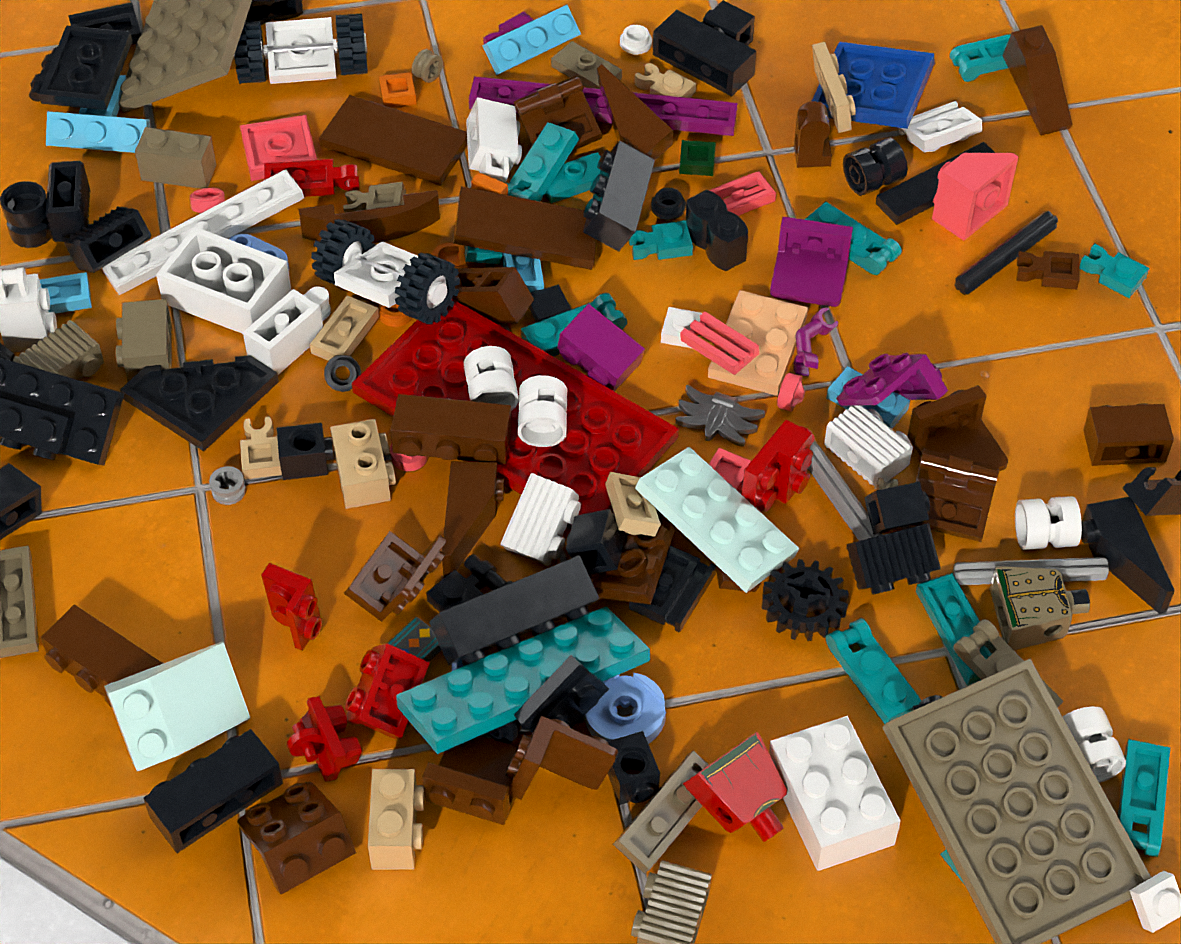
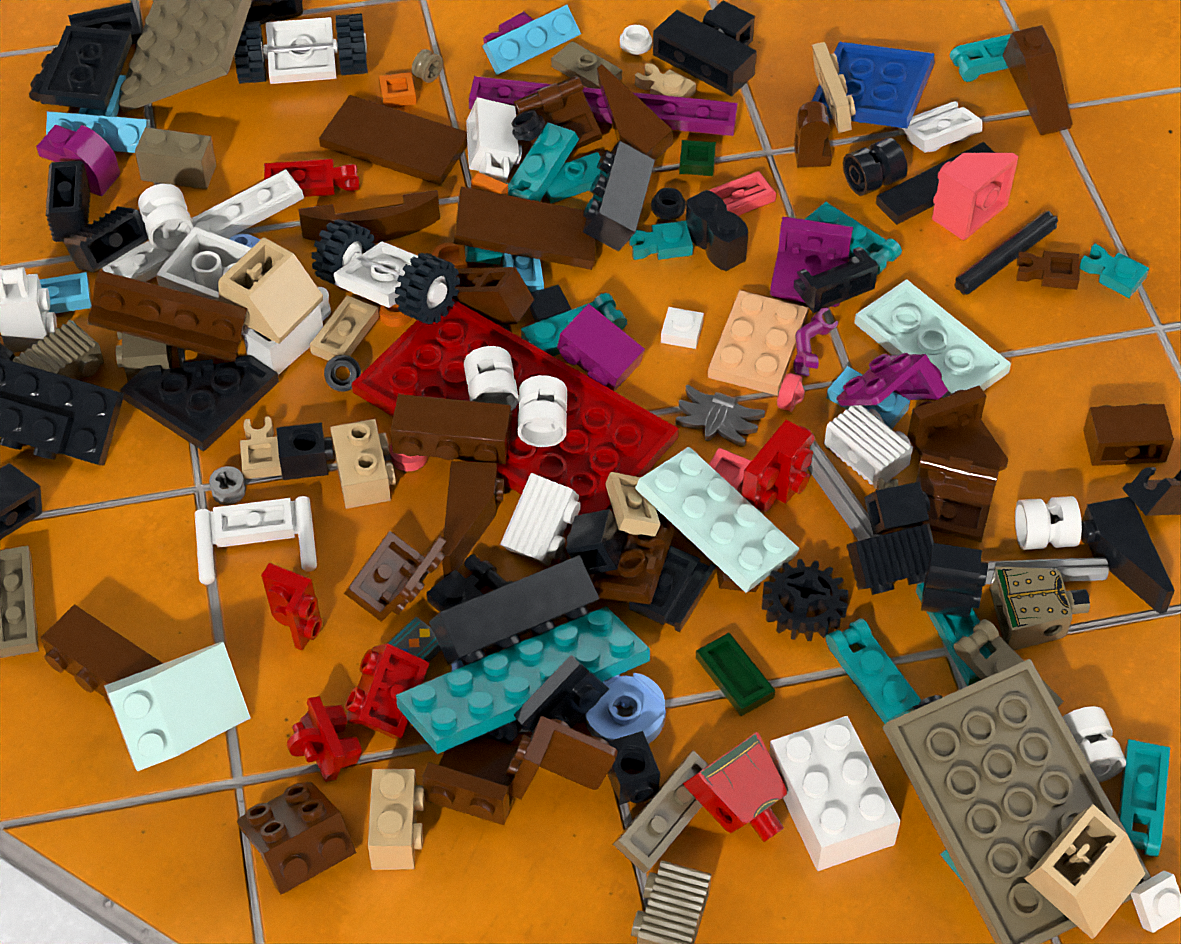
black wheel [0,181,52,248] -> none
black brick [143,729,283,853] -> none
coral tile [190,188,225,213] -> none
coral tile [240,115,317,181] -> none
dark tan plate [343,182,406,213] -> none
coral tile [680,312,759,375] -> none
none -> magenta brick [36,124,120,196]
none -> reddish brown brick [88,270,247,362]
none -> white wheel [138,183,194,251]
none -> white plate [195,496,317,585]
none -> tan slope [218,237,323,344]
none -> black plate [511,110,545,141]
none -> dark green tile [696,633,775,716]
none -> black hinge [793,247,878,313]
none -> light aqua plate [854,279,1011,398]
none -> black brick [921,543,988,618]
none -> tan slope [1024,804,1145,939]

